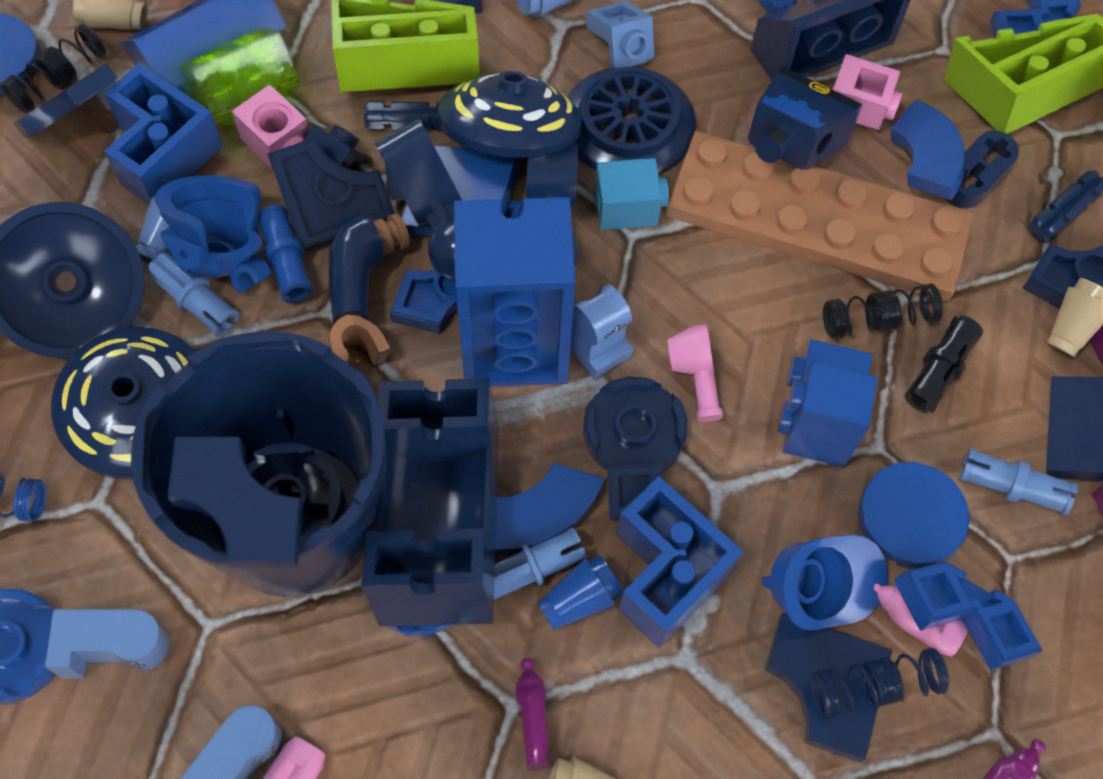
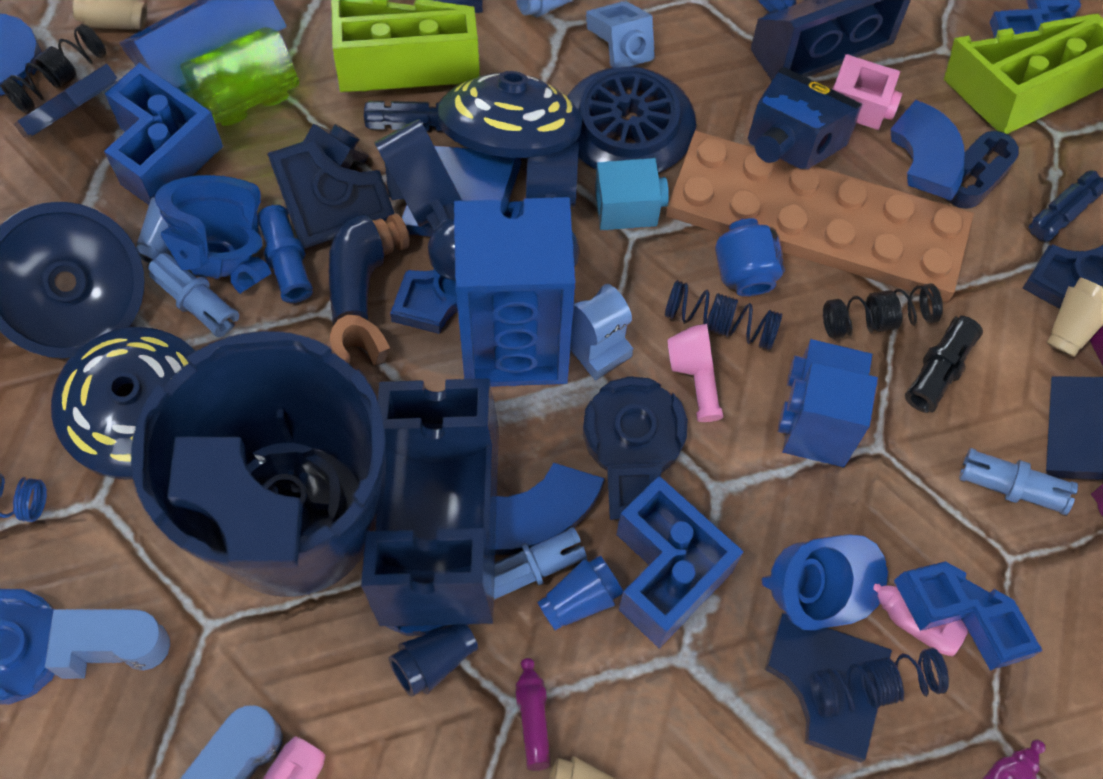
bright pink brick [232,84,309,169] -> none
blue tile [857,462,970,569] -> none
none -> dark blue cone [389,624,478,697]
none -> dark blue piece [664,280,783,351]
none -> blue head [715,218,786,297]

